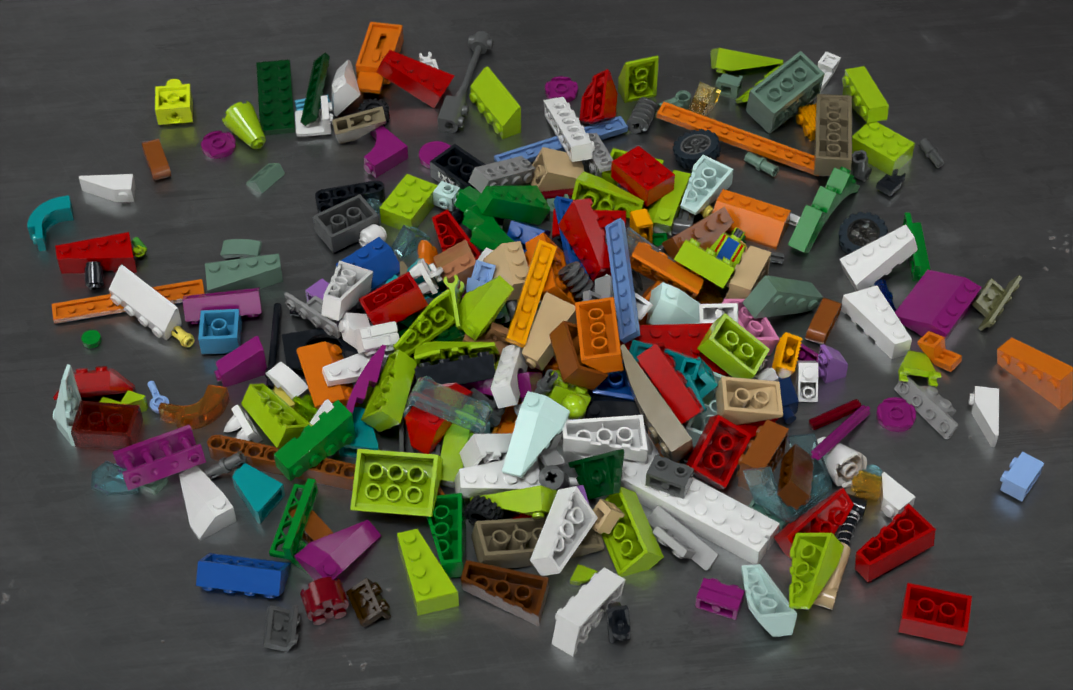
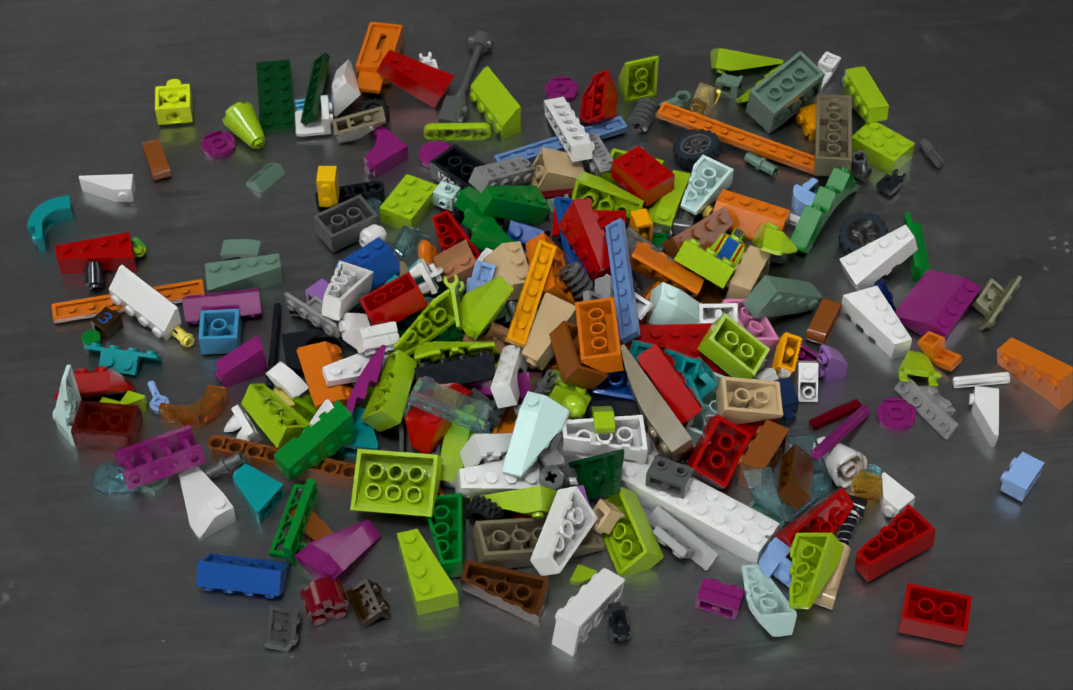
none -> teal bracket [83,343,162,376]
none -> dark brown brick [91,307,123,341]
none -> yellow brick [316,166,340,207]
none -> lime beam [424,123,491,141]
none -> lime slope [591,406,615,434]
none -> lime wedge [751,221,798,256]
none -> light blue brick [759,537,792,587]
none -> light blue brick [791,177,818,215]
none -> white axle [952,372,1010,388]

